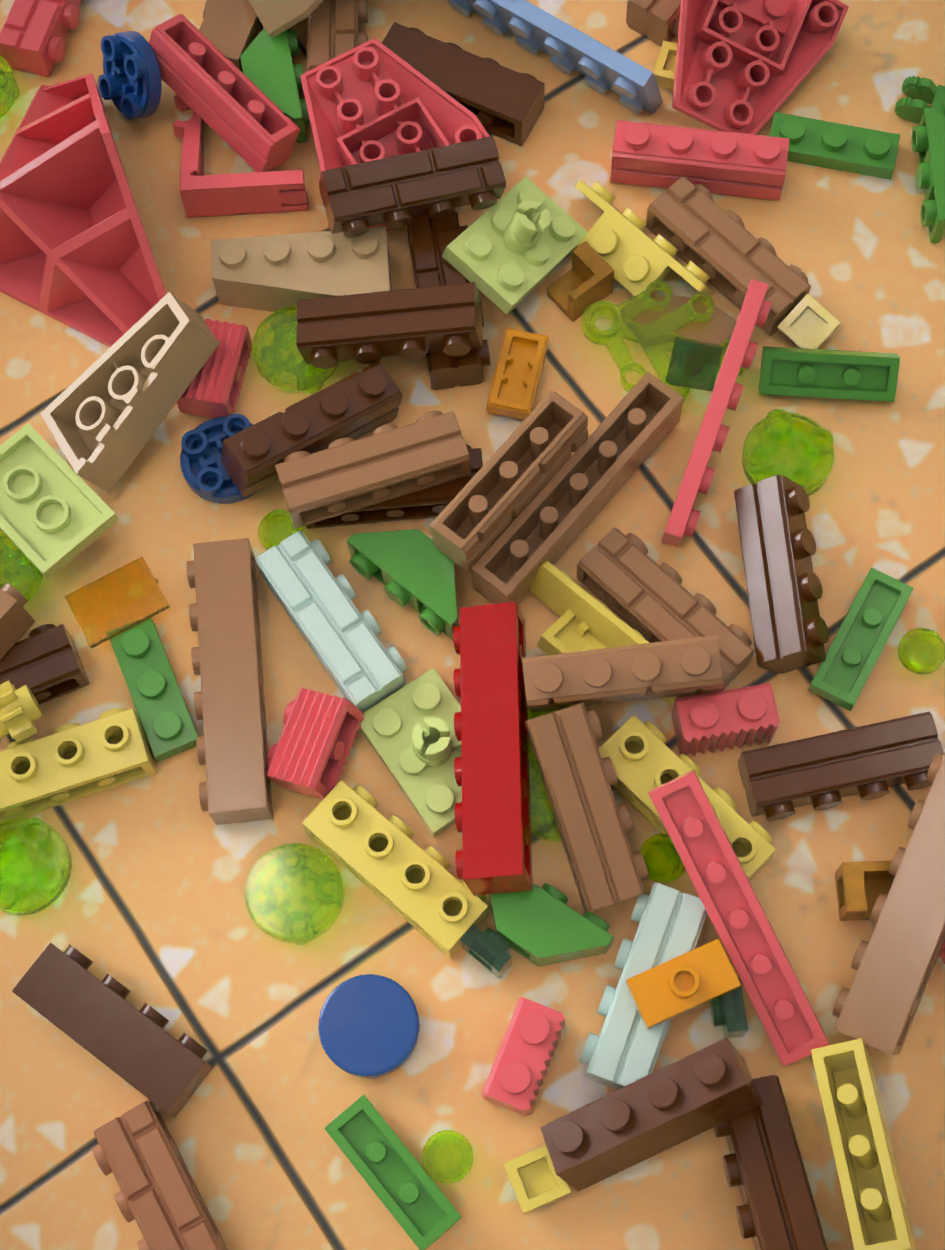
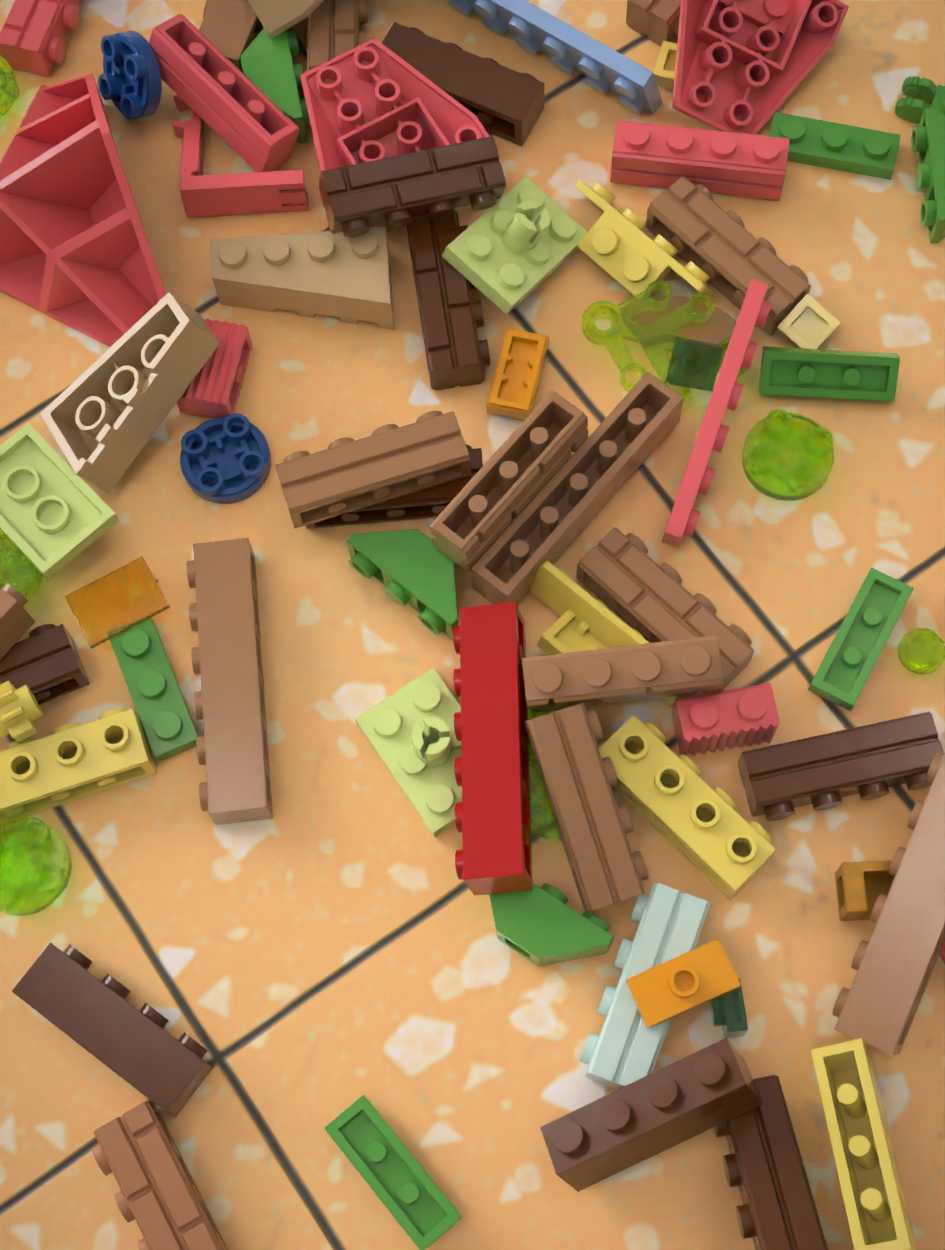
reddish brown brick [221,361,403,497] -> none
clear neon green tile [245,843,345,945] -> none
clear neon green tile [252,306,340,394] -> none
light aqua brick [255,531,407,713] -> none
clear neon green plate [258,510,304,550] -> none
coral brick [265,687,364,799] -> none
reddish brown brick [296,282,483,369] -> none
light yellow brick [302,780,489,959] -> none
blue tile [318,974,420,1079] -> none
clear neon green plate [422,1130,474,1184] -> none
clear green plate [460,925,512,979] -> none
coral brick [482,997,565,1116] -> none
light yellow plate [503,1145,571,1214] -> none
pearl gold panel [547,241,614,322] -> none
clear neon green plate [640,834,685,883] -> none
coral plate [648,770,830,1067] -> none
brick [734,475,829,674] -> none

